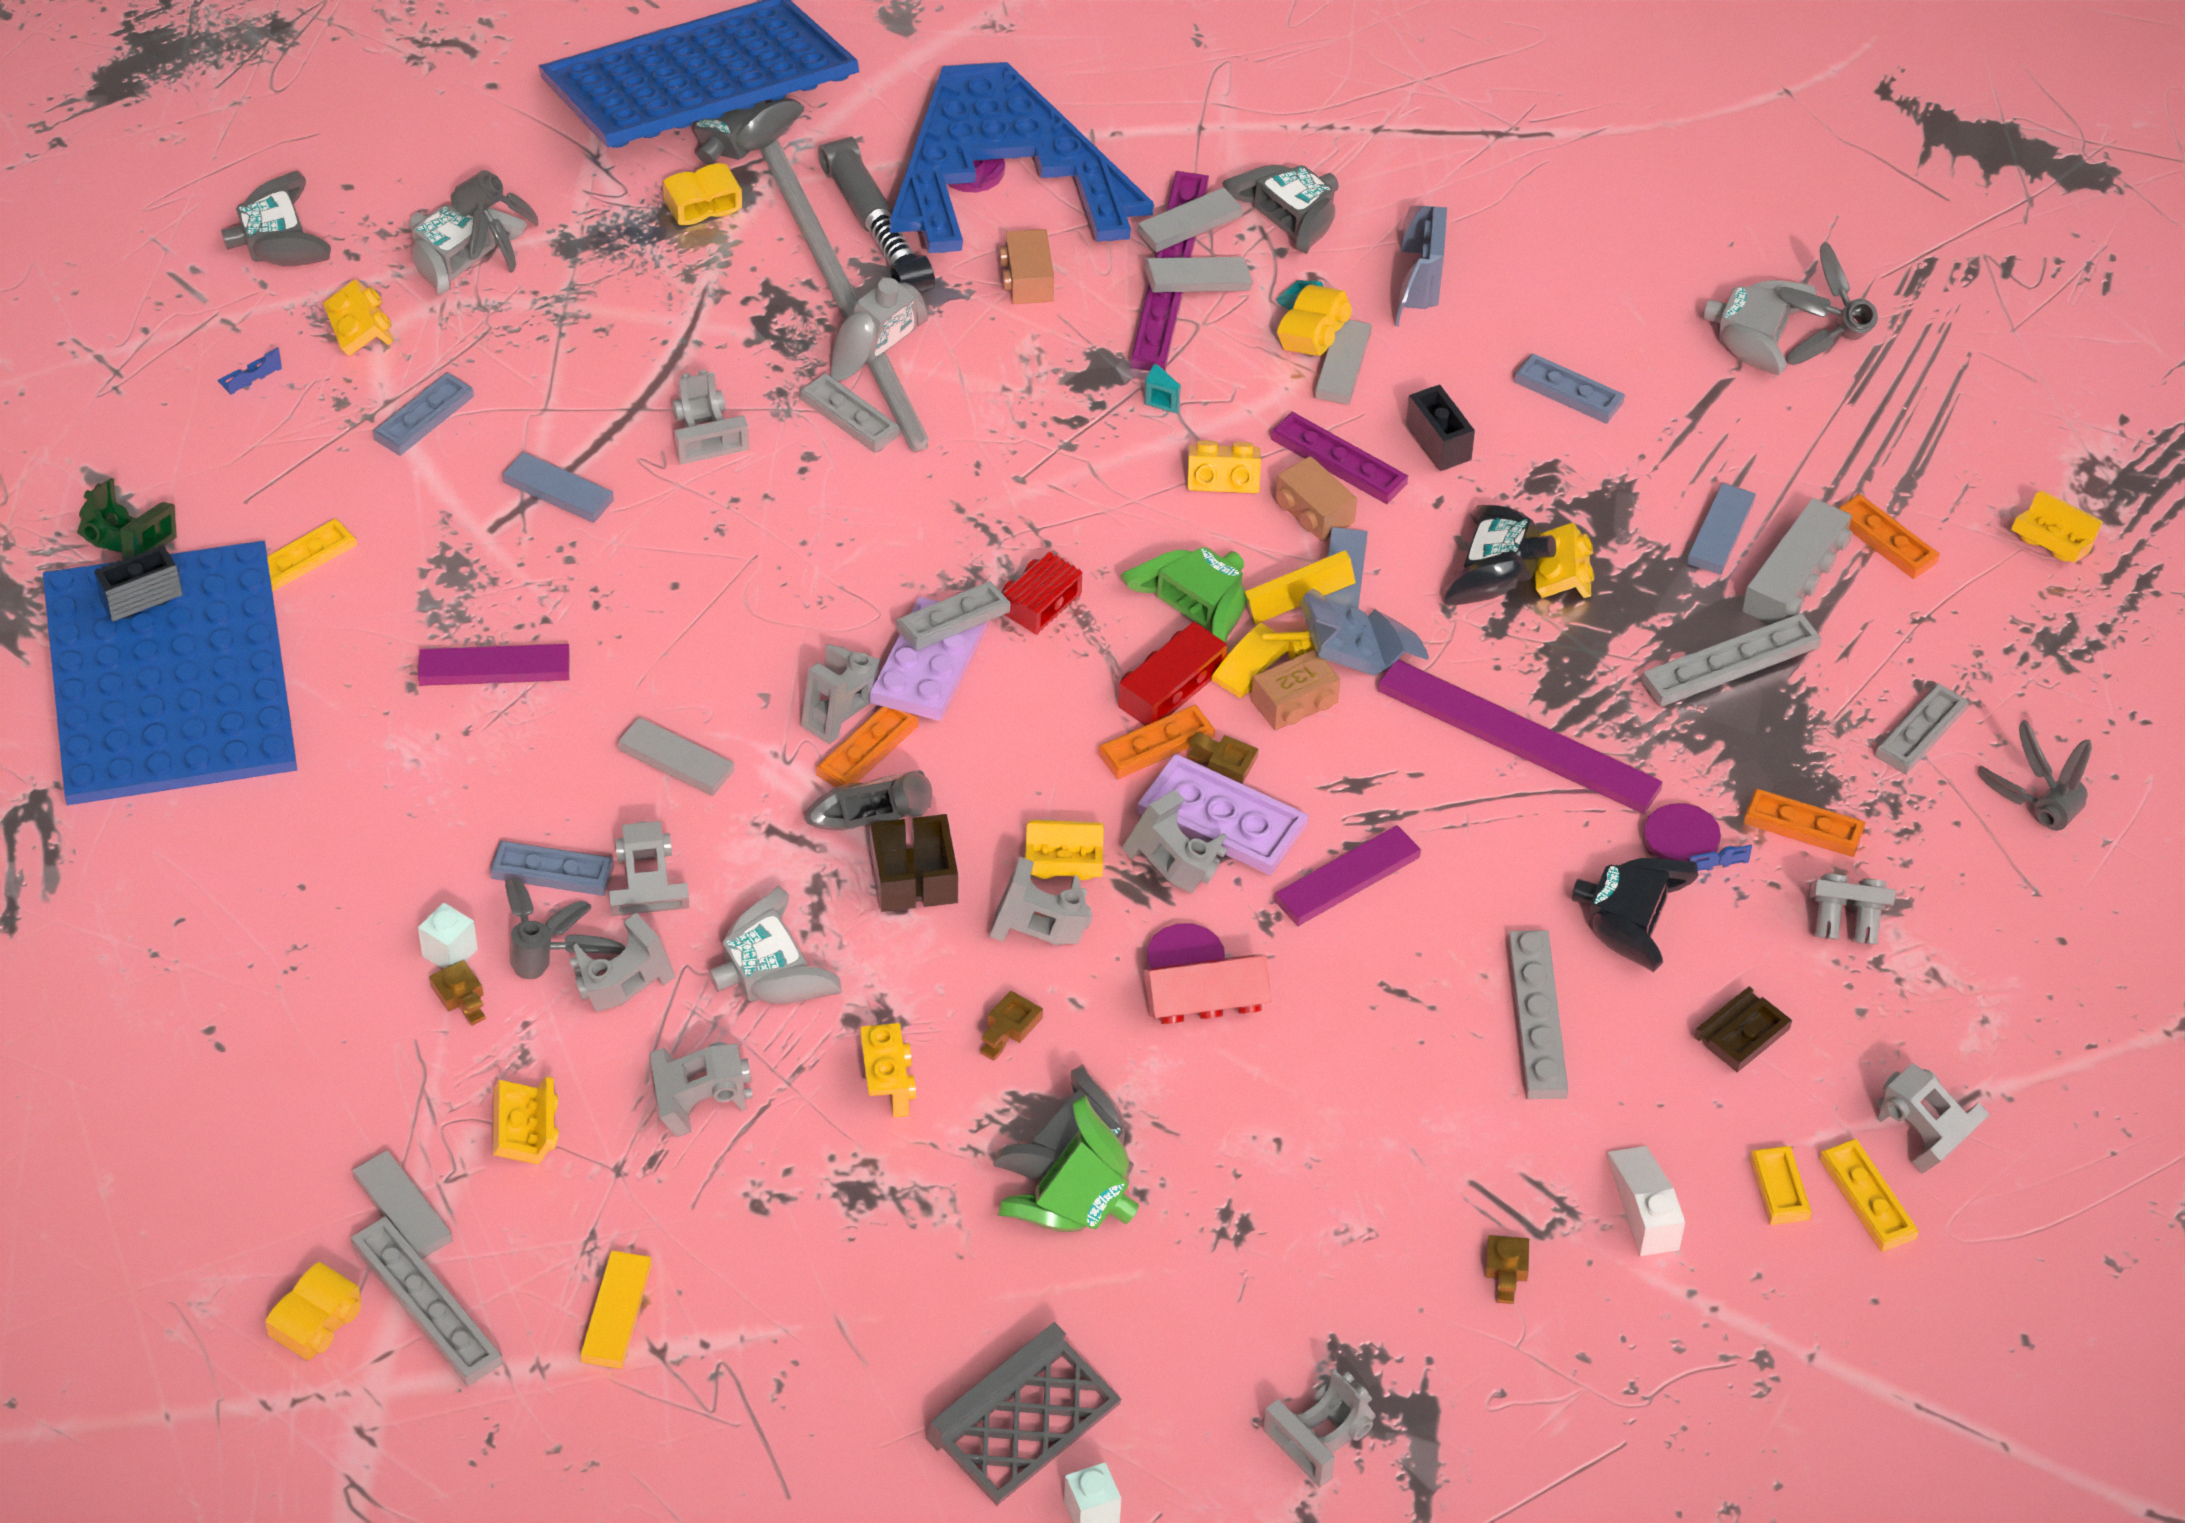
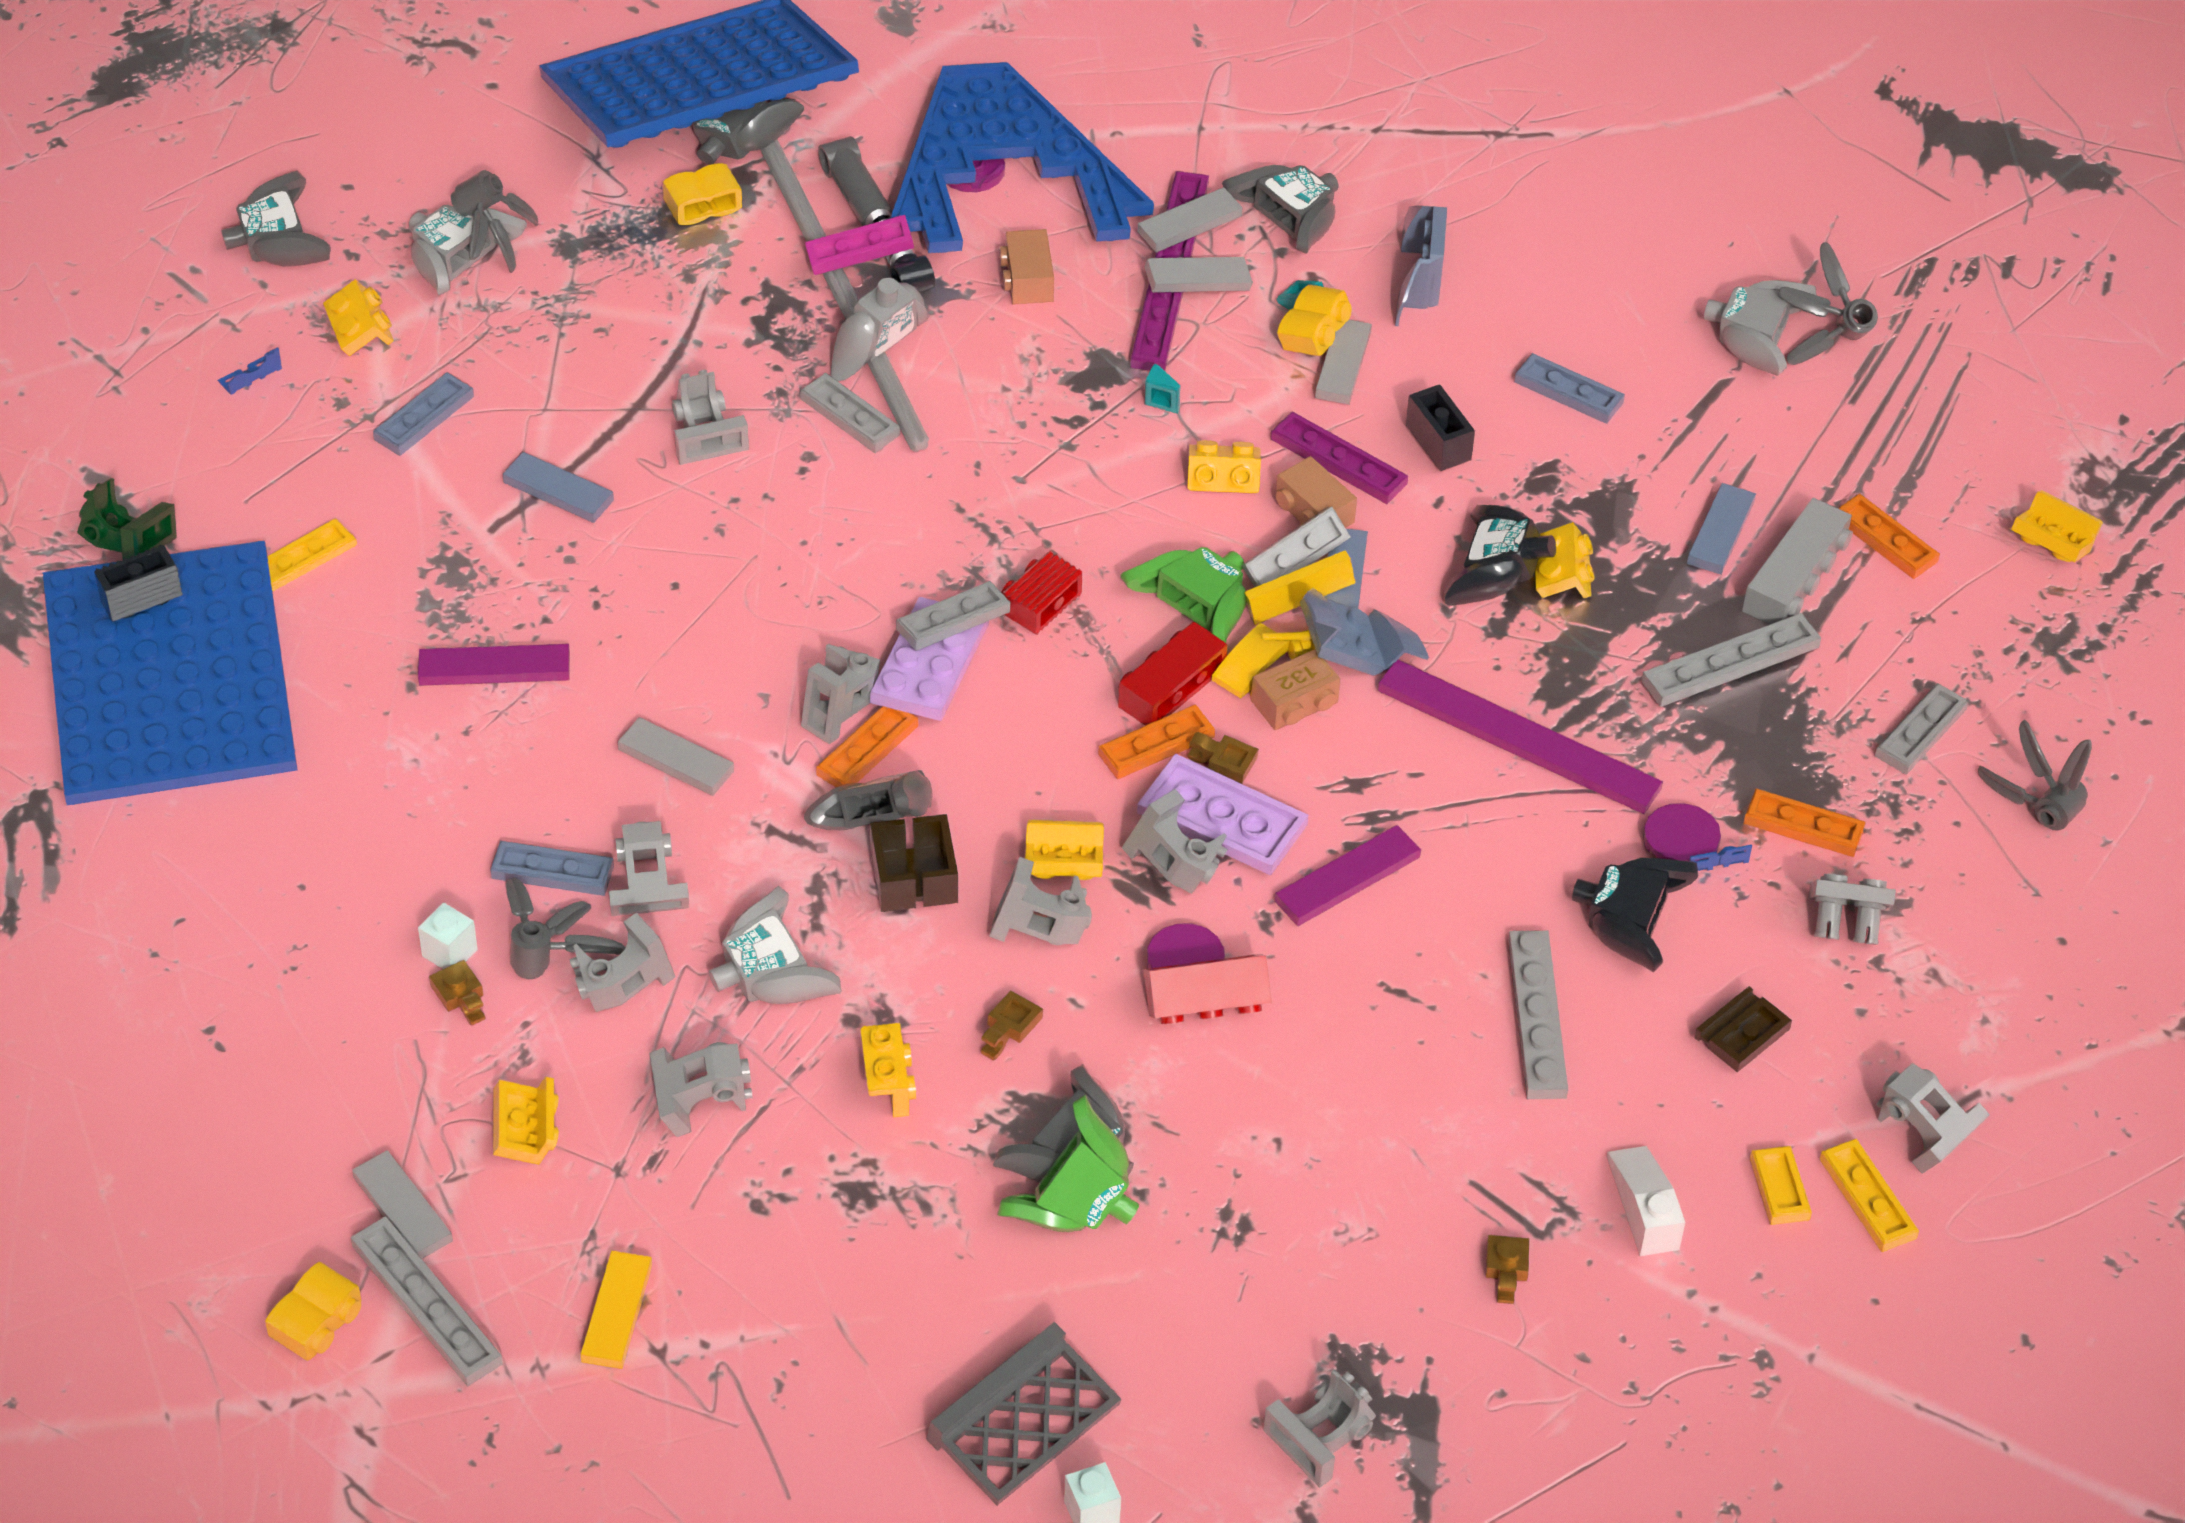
none -> dark pink plate [805,215,914,275]
none -> tile [1241,506,1351,587]

